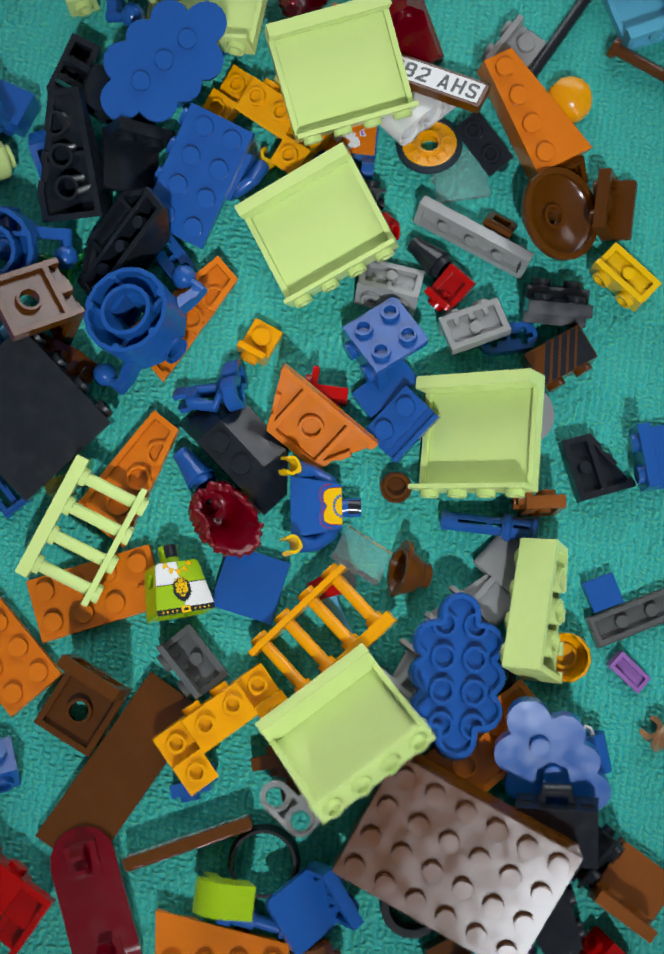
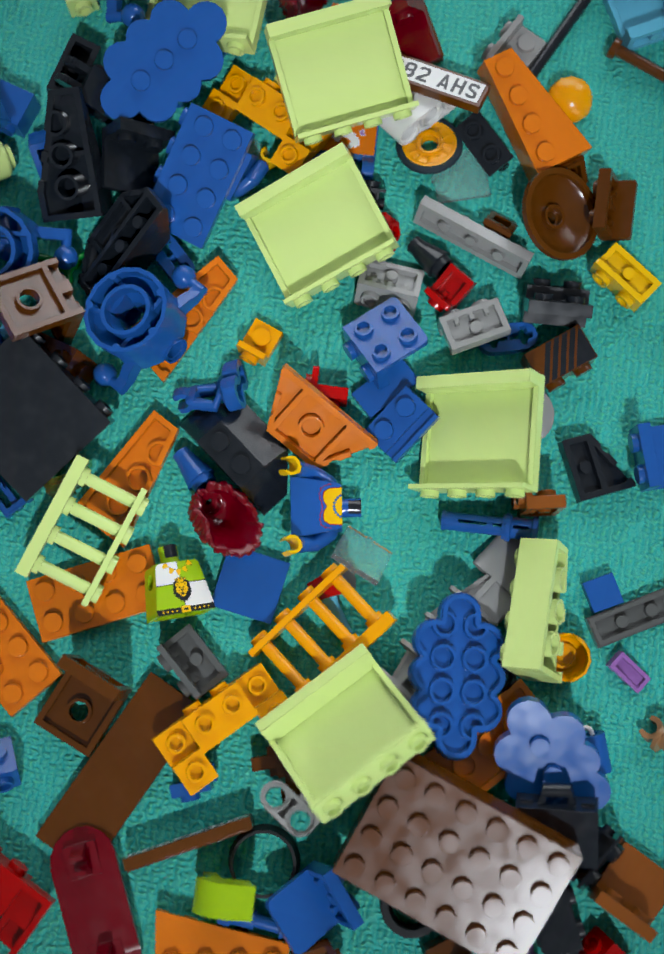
reddish brown plate [380,472,412,504] -> none
reddish brown piece [387,540,433,597] -> none

